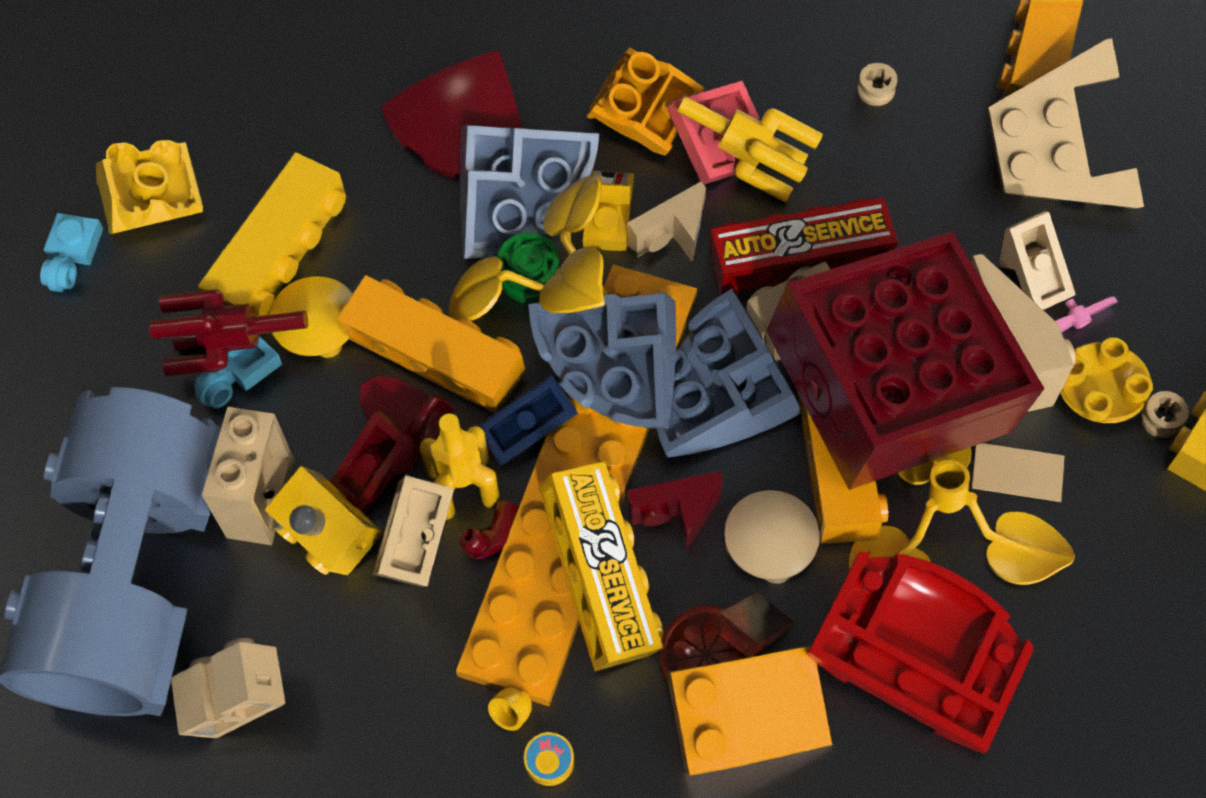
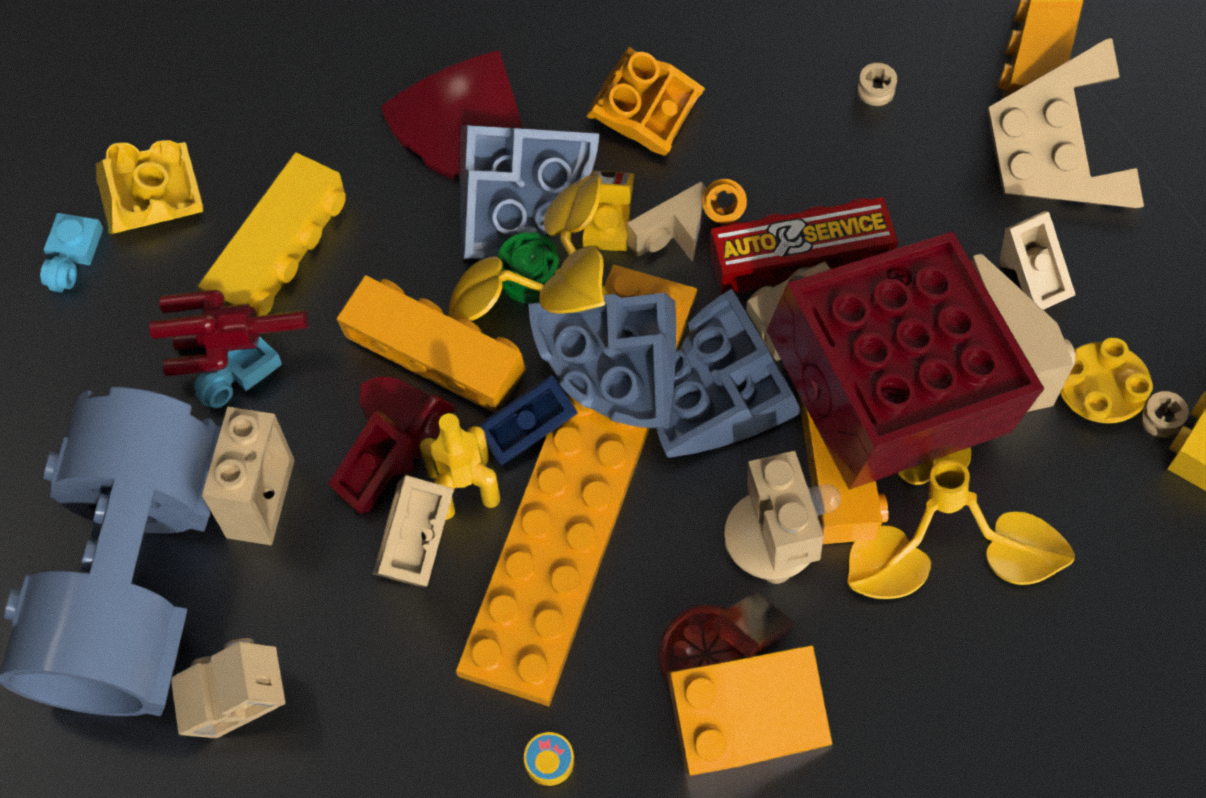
yellow piece [264,466,384,576] -> none
yellow dish [269,276,352,358] -> none
dark red arm [460,500,519,560] -> none
yellow hinge [488,686,532,731] -> none
yellow brick [539,461,663,671] -> none
dark red slope [627,471,723,548] -> none
coral plate [667,81,760,185] -> none
yellow plant [677,96,823,202] -> none
red slope [806,551,1034,754] -> none
tan sticker [972,443,1065,502] -> none
bright pink piece [1056,296,1118,333] -> none
none -> light orange cone [702,179,747,223]
none -> tan piece [747,450,841,571]

